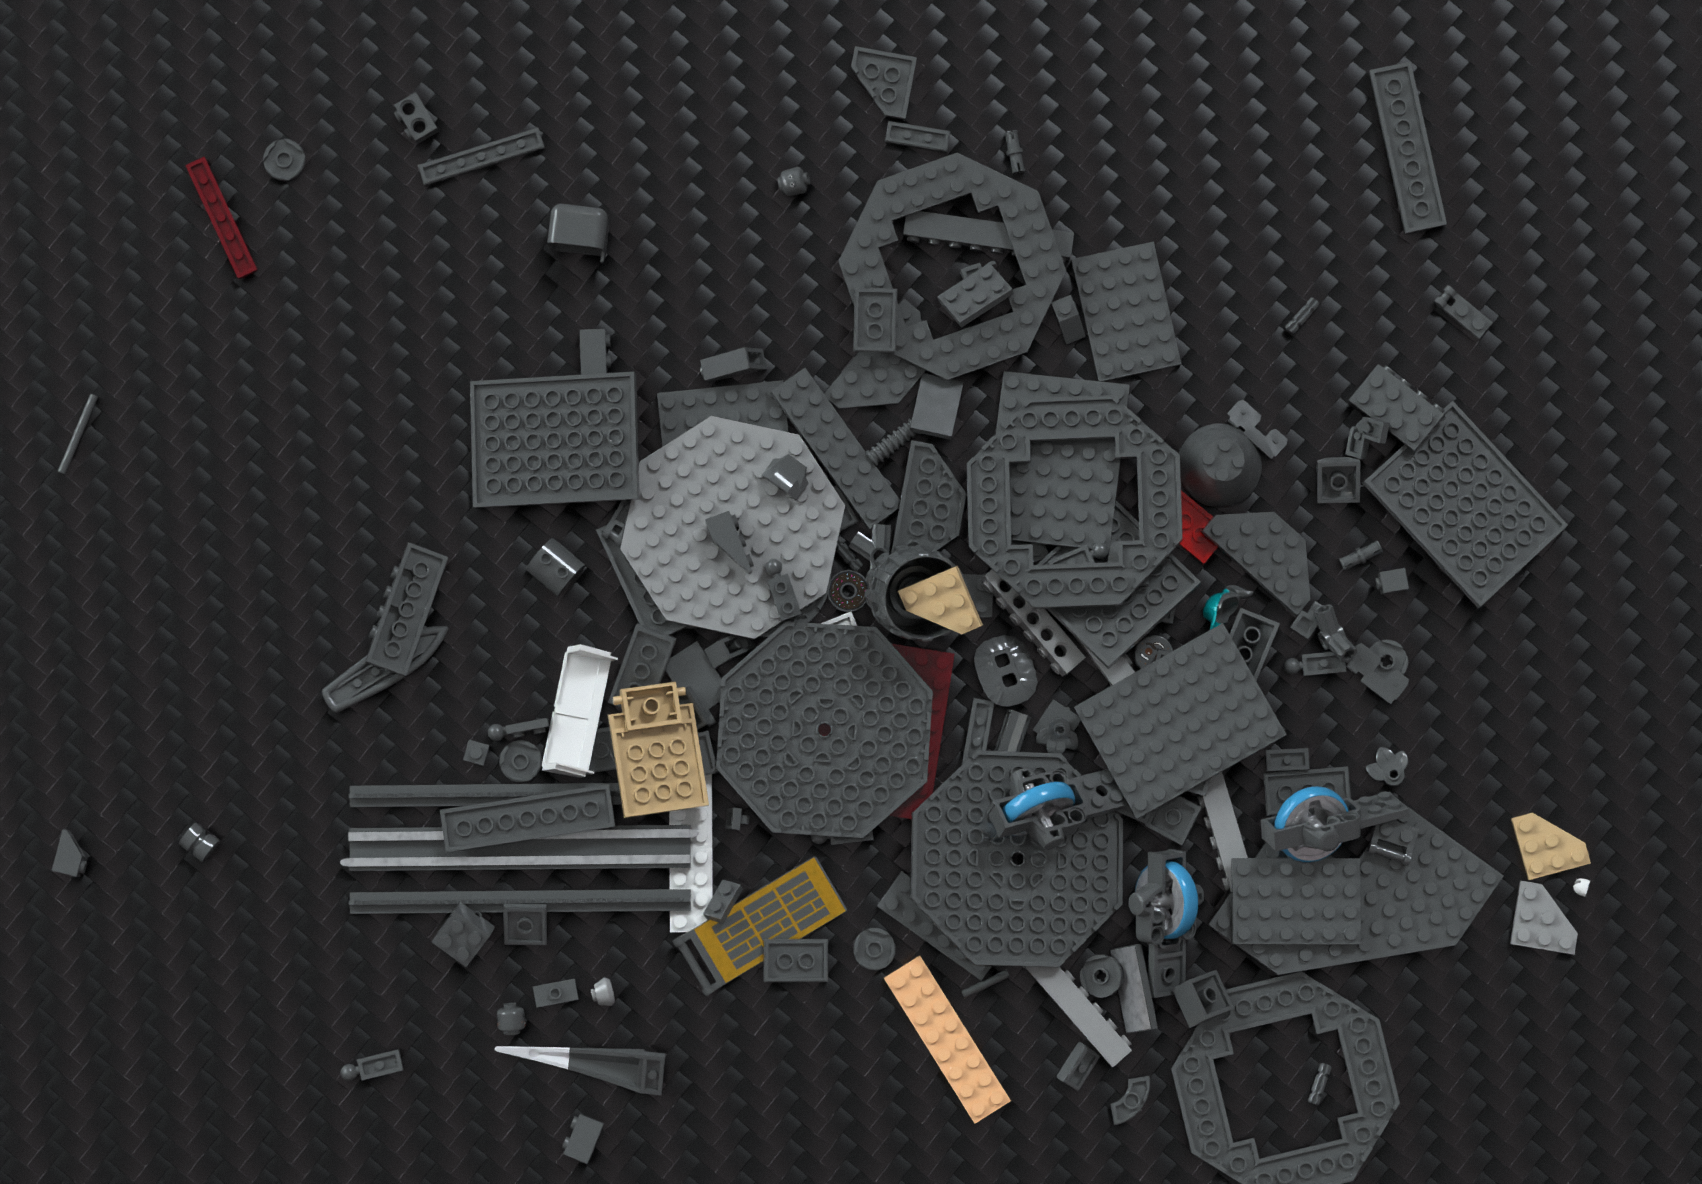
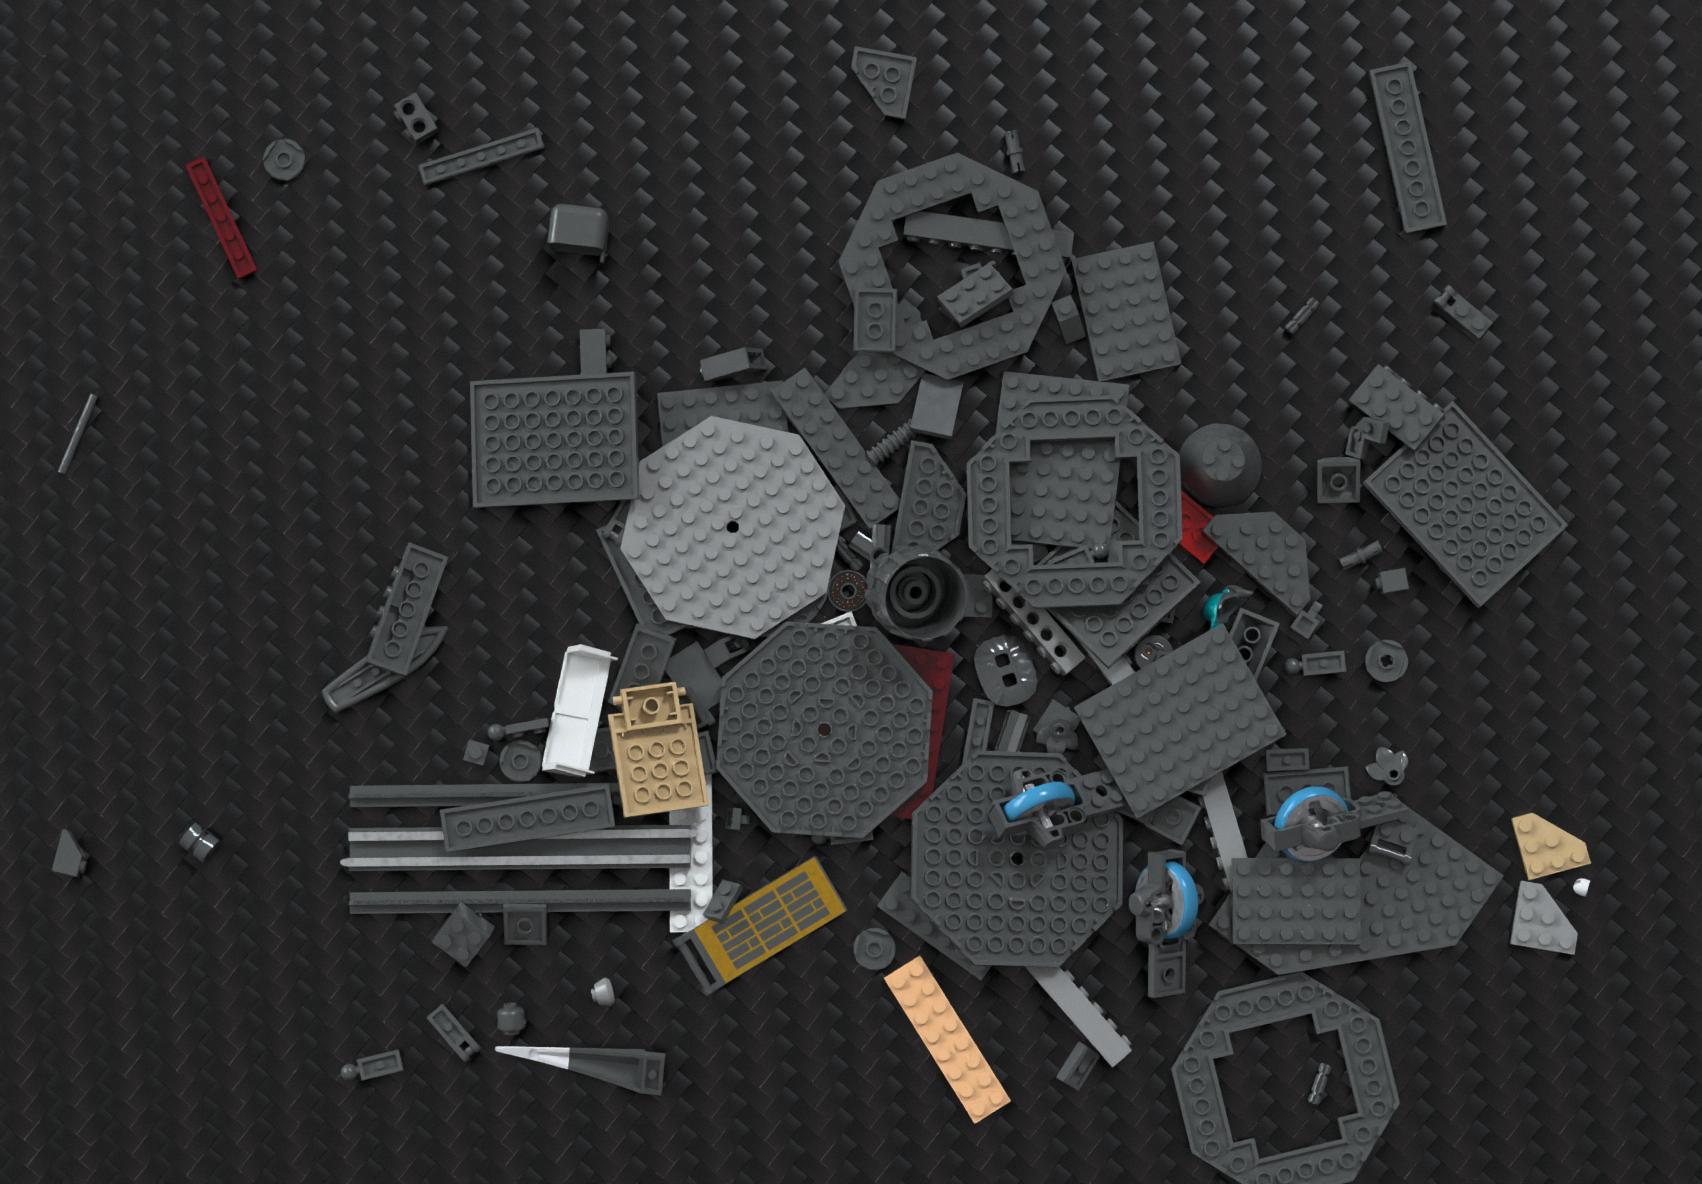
dark grey brick [526,538,585,597] -> none
dark grey plate [533,979,579,1008] -> none
dark grey brick [562,1114,605,1164] -> none
dark grey slope [705,511,754,574] -> none
dark grey slope [762,454,809,501] -> none
dark grey tile [763,939,828,982] -> none
dark grey plate [765,559,801,621] -> none
dark grey head [778,167,810,197] -> none
dark grey tile [885,121,950,153] -> none
tan plate [898,566,983,634] -> none
dark grey piece [961,970,1010,998] -> none
dark grey plate [1080,955,1123,998] -> none
flat silver tile [1110,944,1158,1034] -> none
dark grey tile [1111,1076,1150,1125] -> none
dark grey slope [1172,970,1234,1028] -> none
dark grey piece [1227,400,1288,459] -> none
dark grey piece [1314,604,1357,663] -> none
dark grey piece [1346,643,1409,704] -> none
none -> dark grey plate [426,1003,482,1063]

